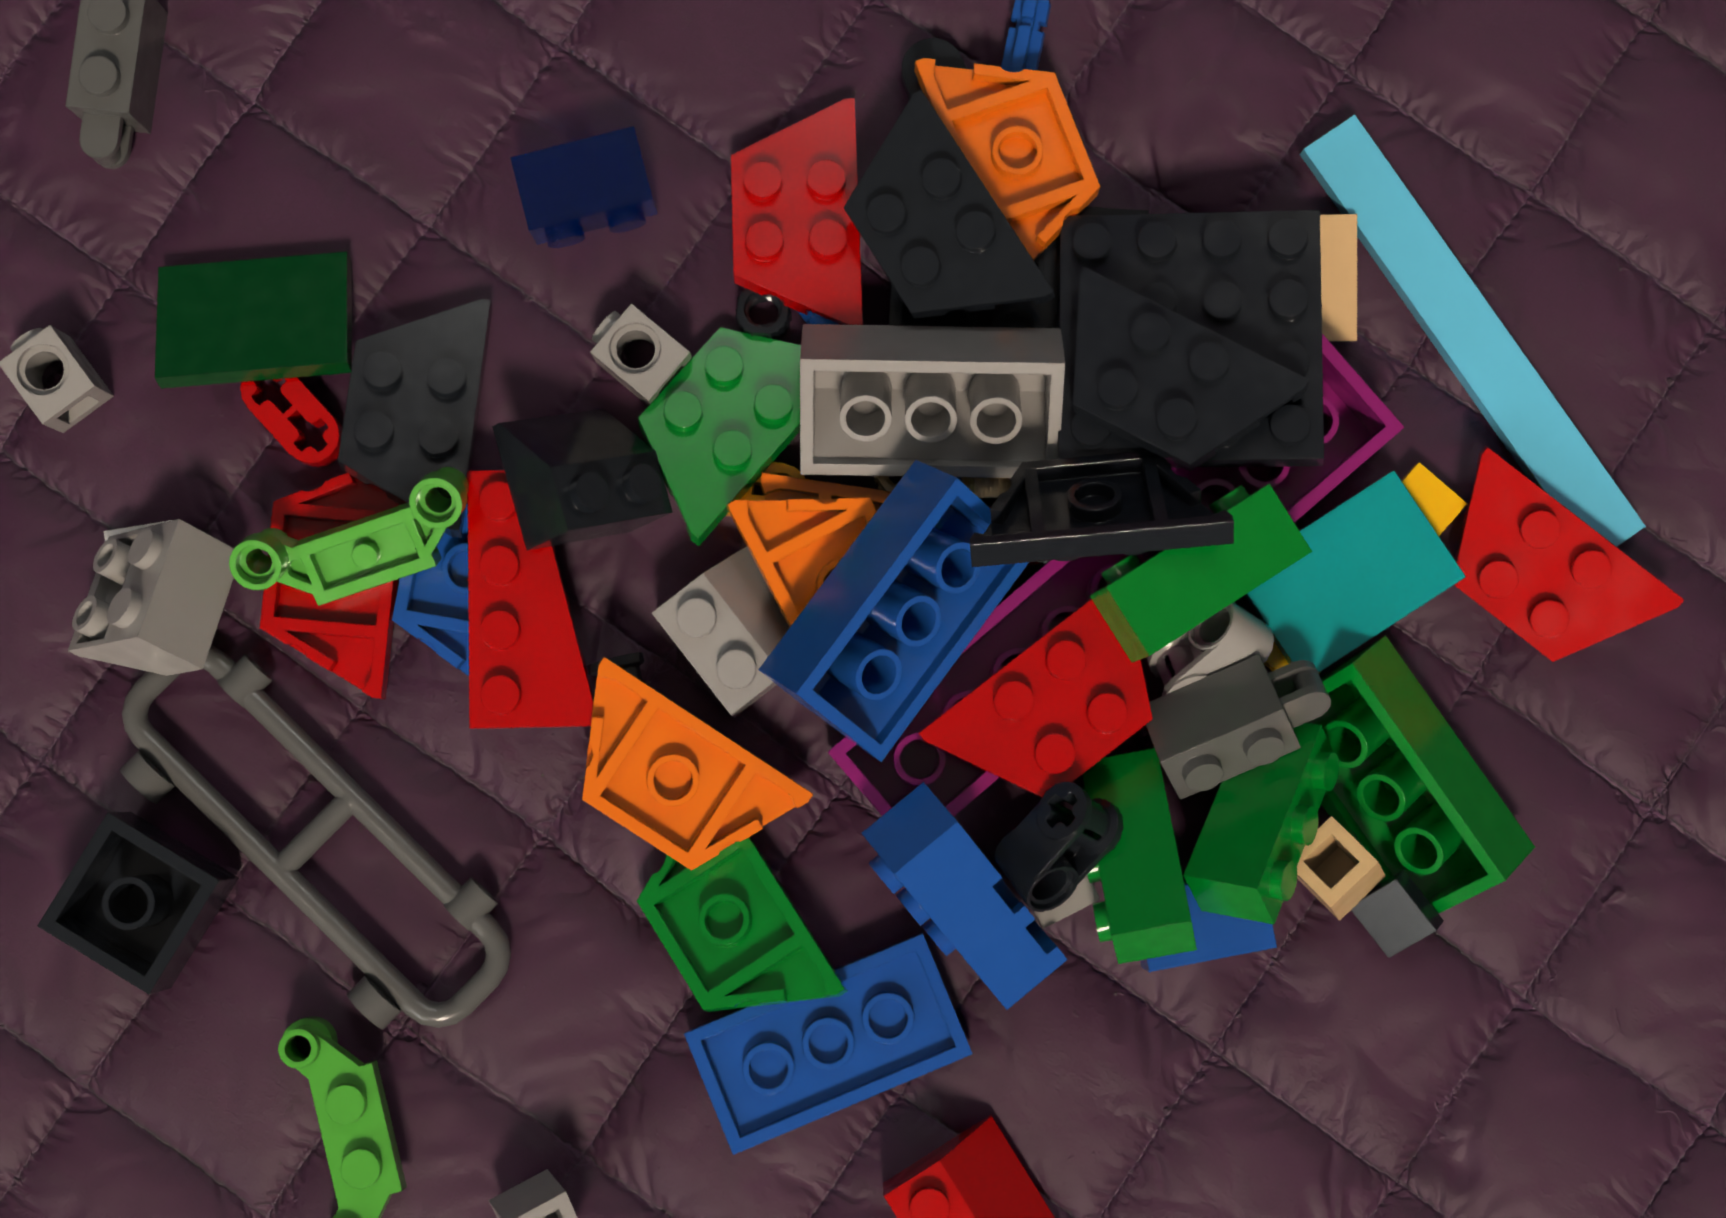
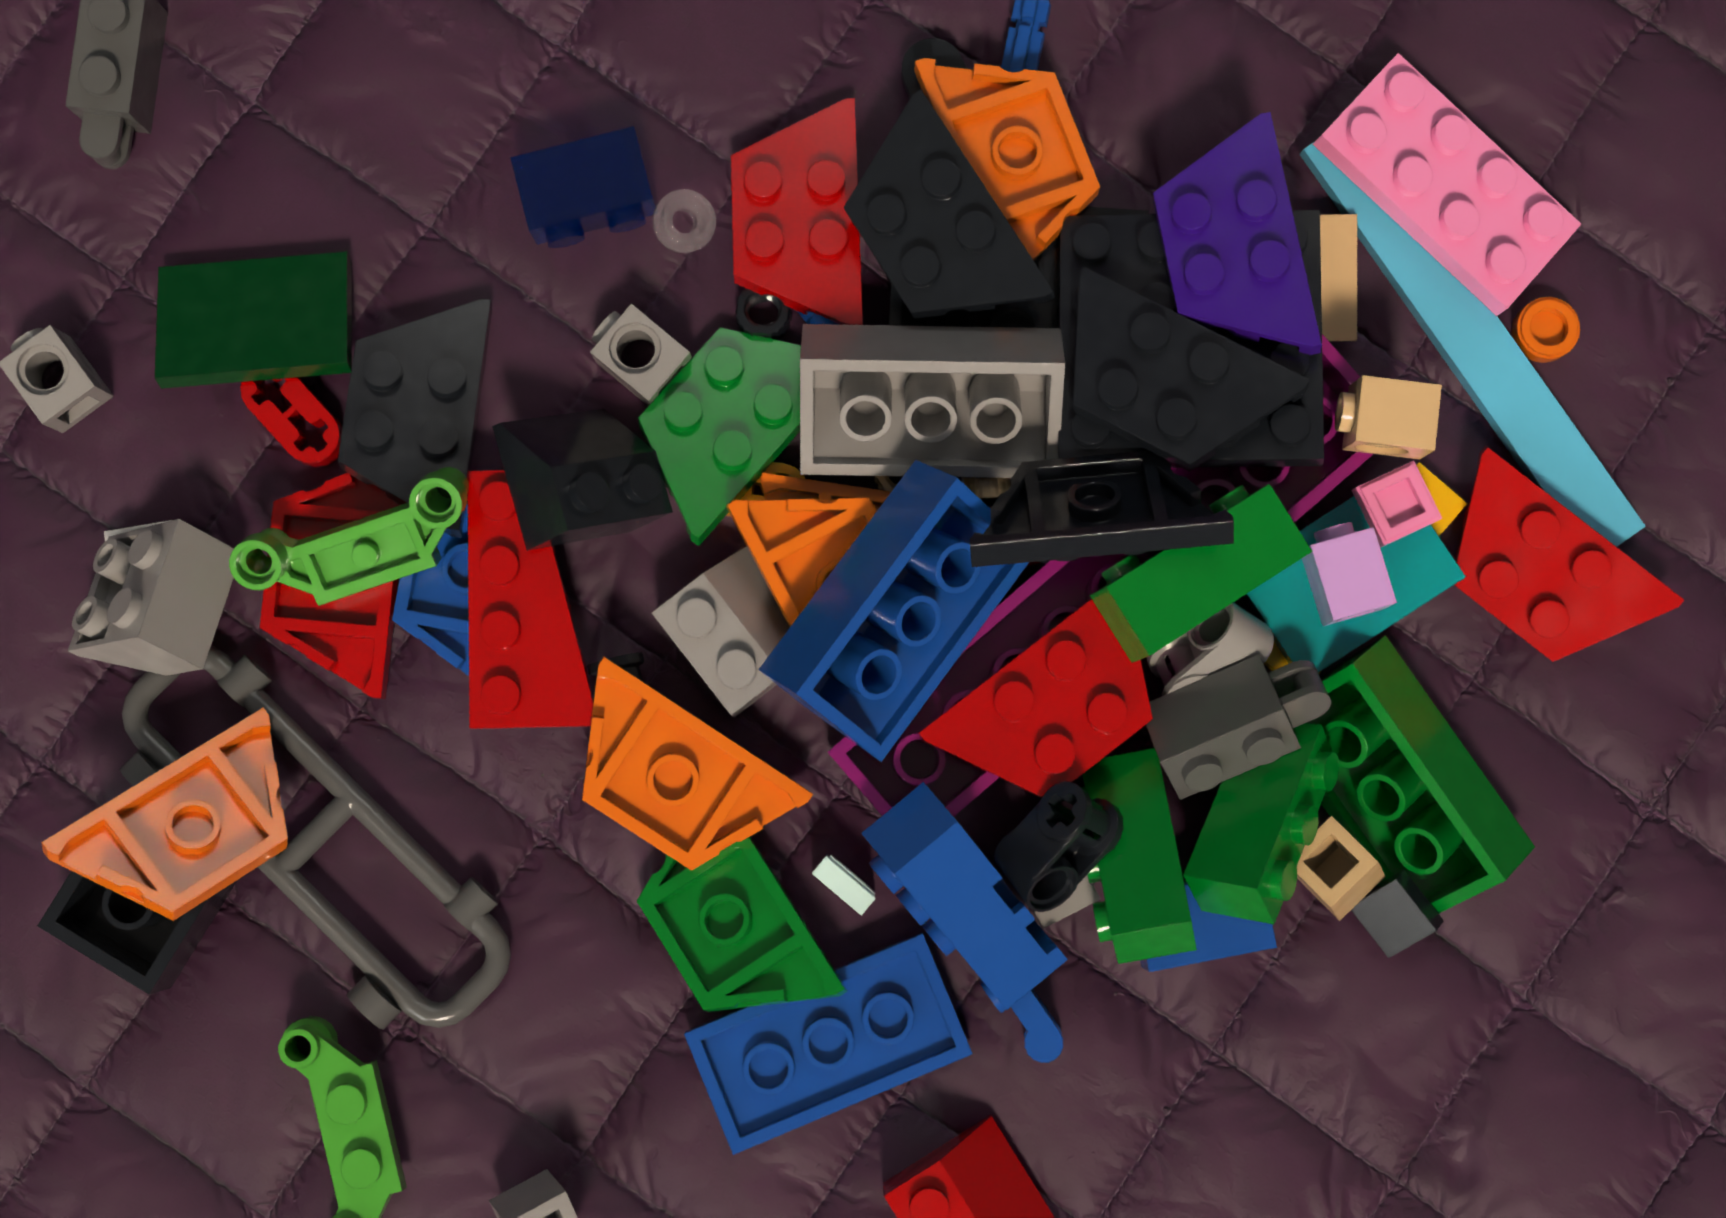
none -> orange wing [41,707,288,921]
none -> clear plate [652,189,716,253]
none -> light aqua tile [812,854,876,916]
none -> blue plate [979,980,1063,1063]
none -> dark purple wing [1153,112,1322,355]
none -> lavender brick [1302,522,1397,626]
none -> bright pink plate [1313,53,1581,316]
none -> tan brick [1335,375,1442,460]
none -> bright pink tile [1352,460,1442,548]
none -> orange tile [1511,297,1580,363]

